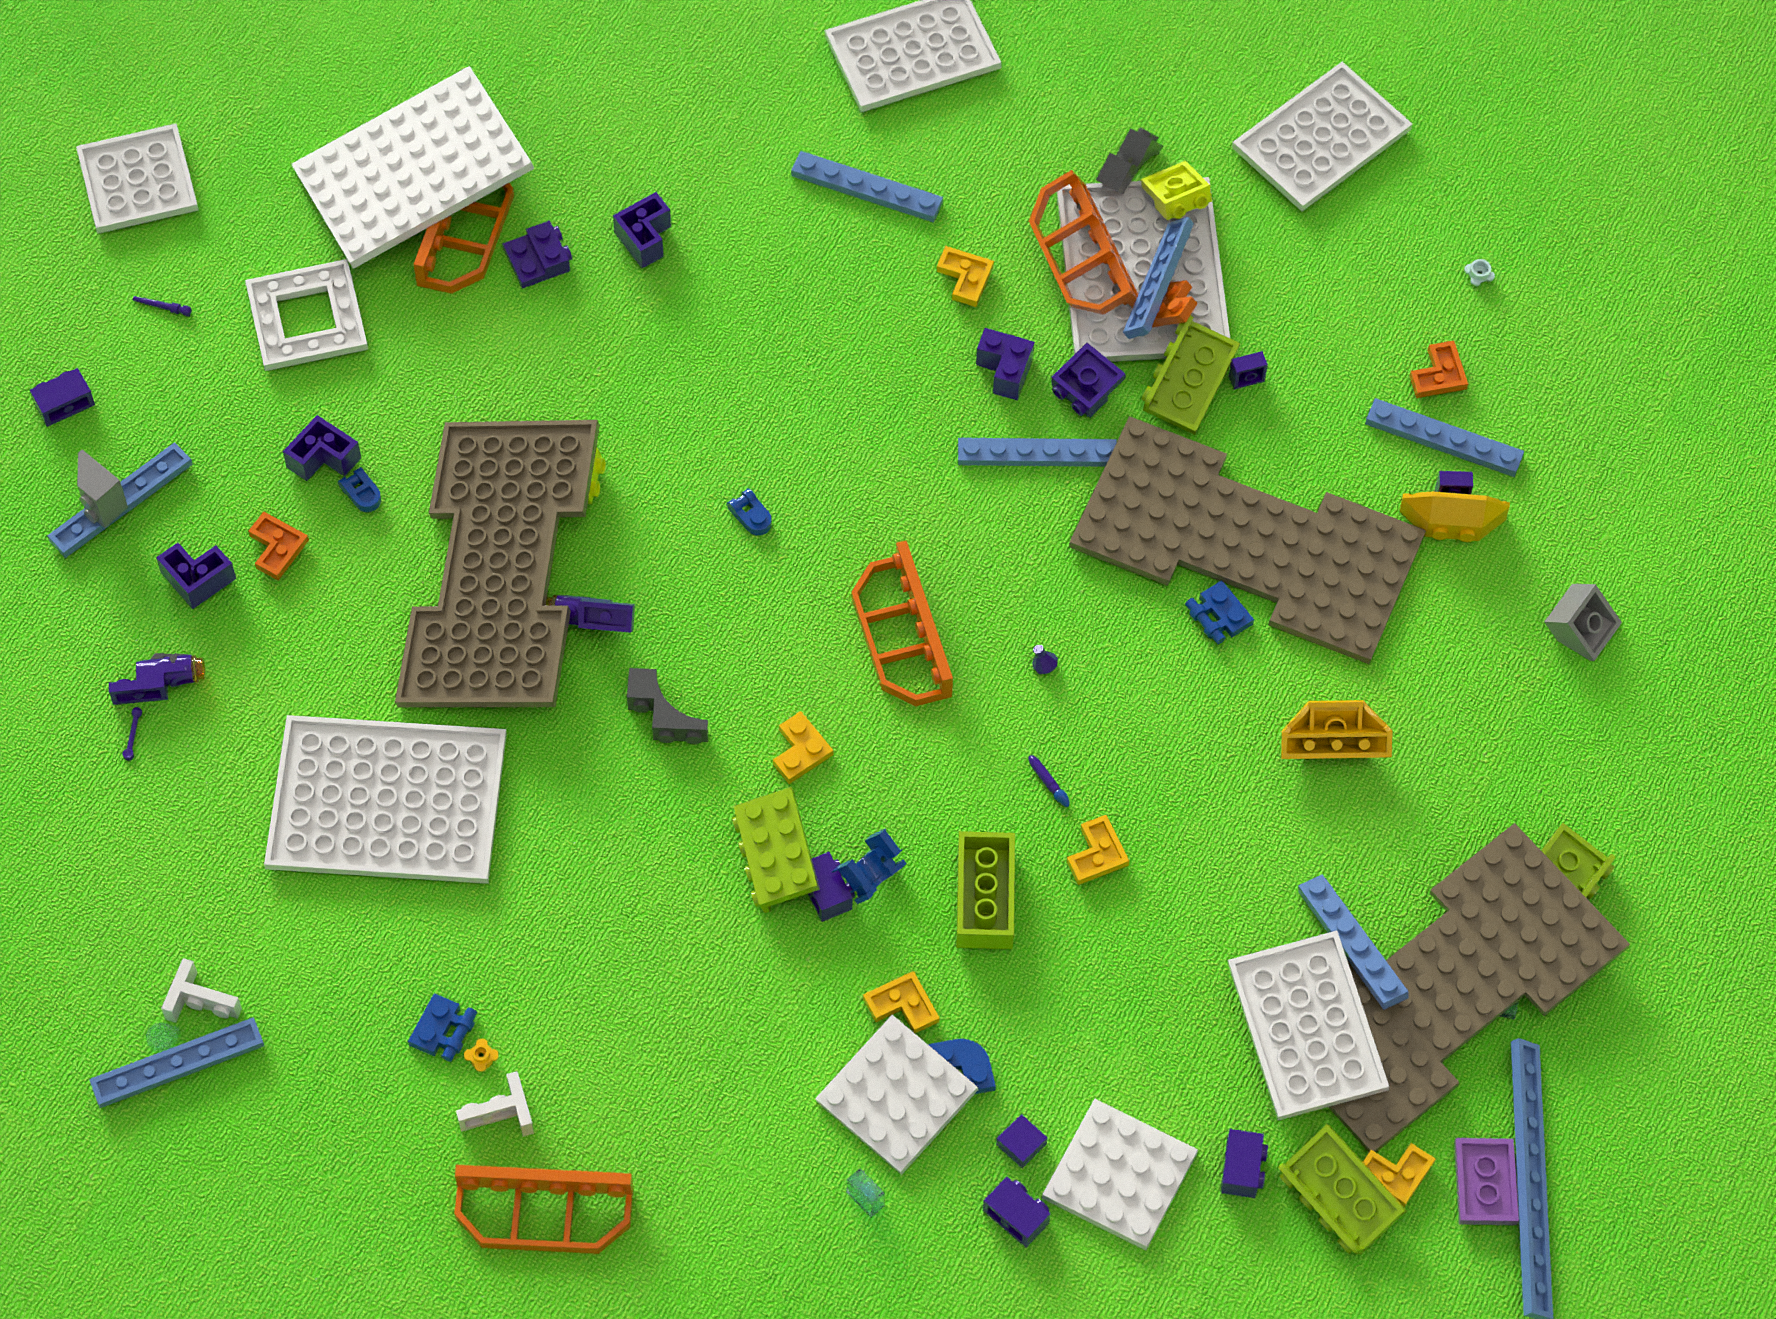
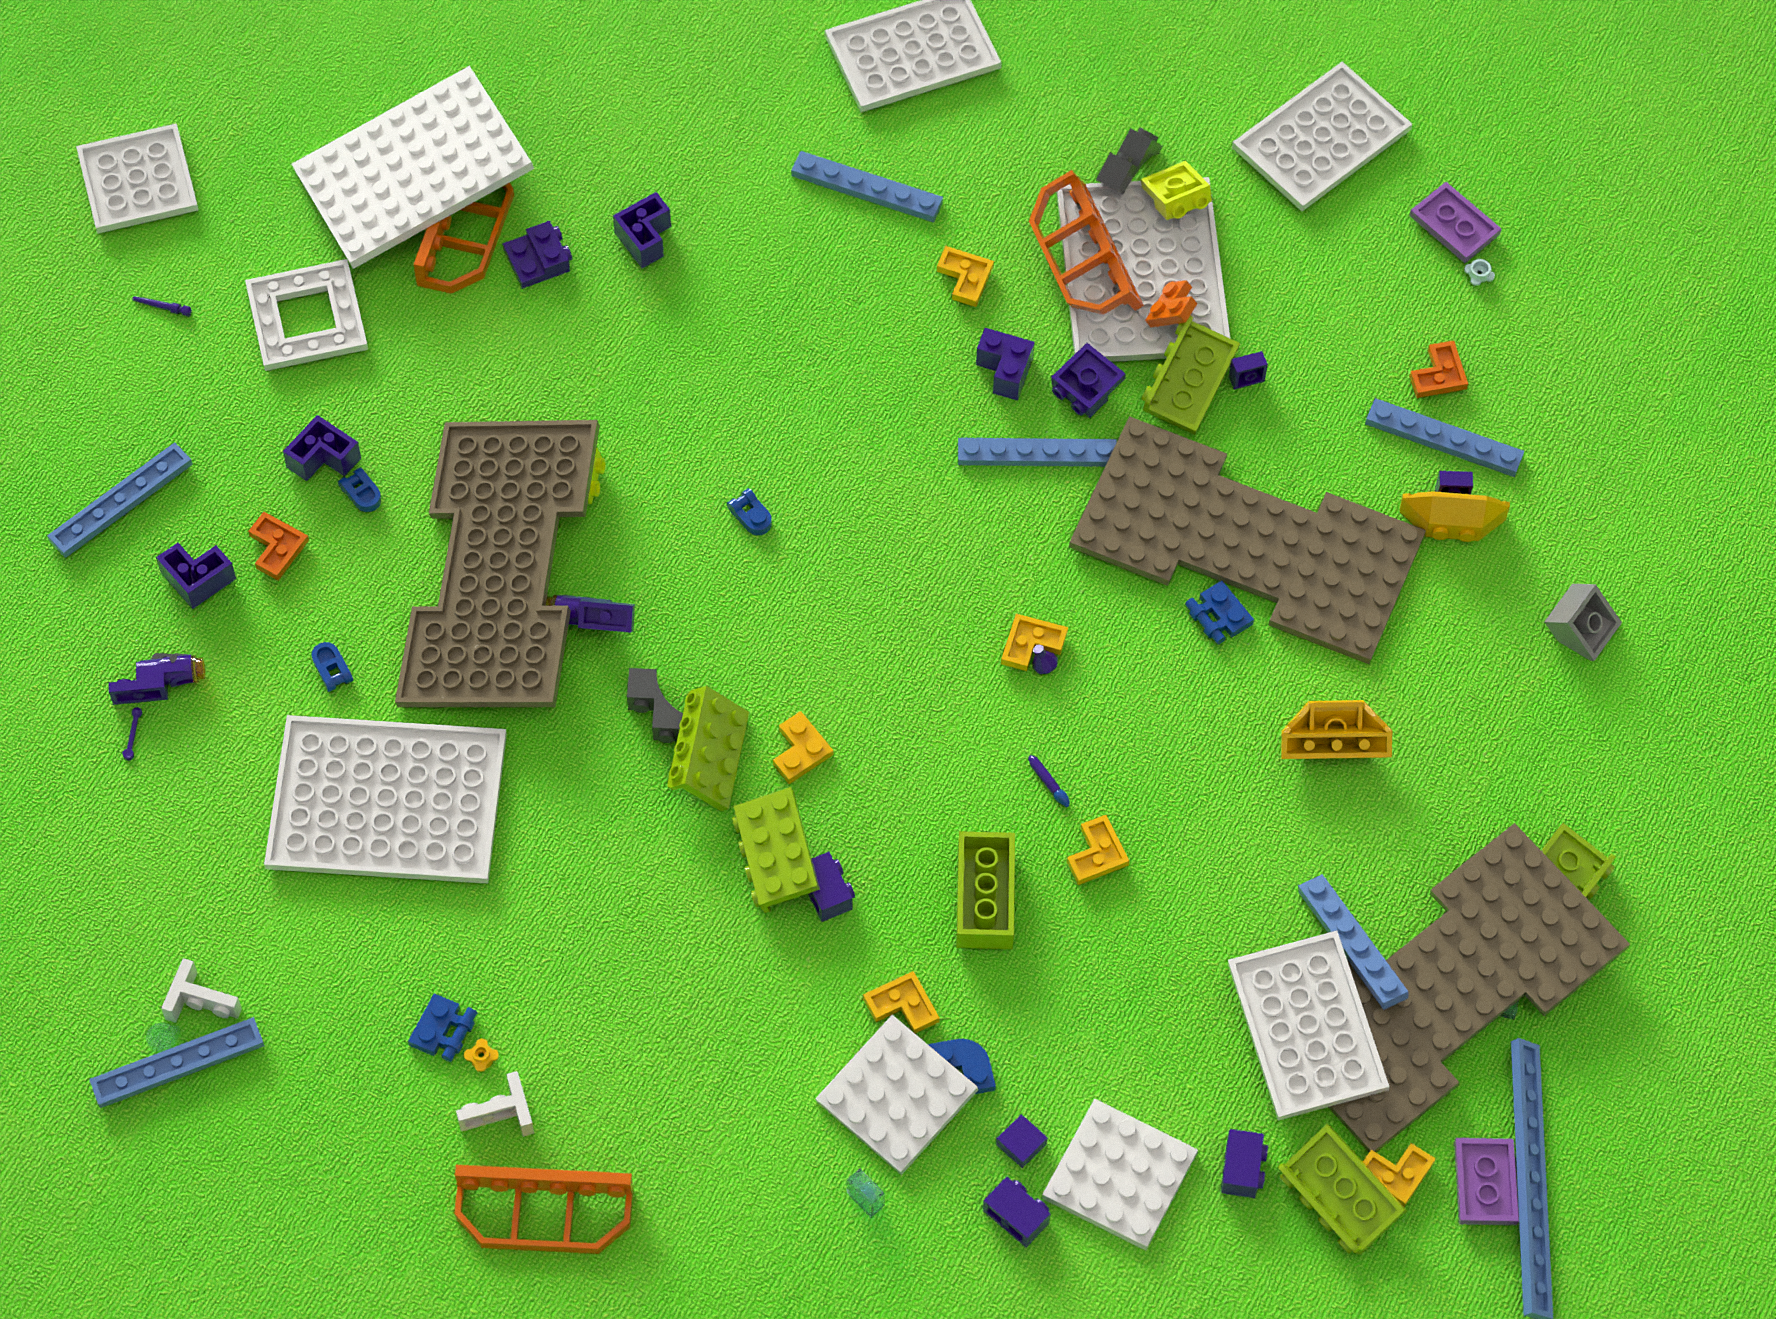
dark purple brick [30,368,95,427] -> none
light grey slope [77,450,128,528] -> none
blue piece [832,828,907,904] -> none
orange plate [852,540,953,706] -> none
medium blue plate [1123,217,1194,339] -> none
none -> blue plate [312,642,353,692]
none -> lime bracket [667,686,749,811]
none -> yellow plate [1001,614,1068,671]
none -> medium lavender plate [1409,182,1502,263]

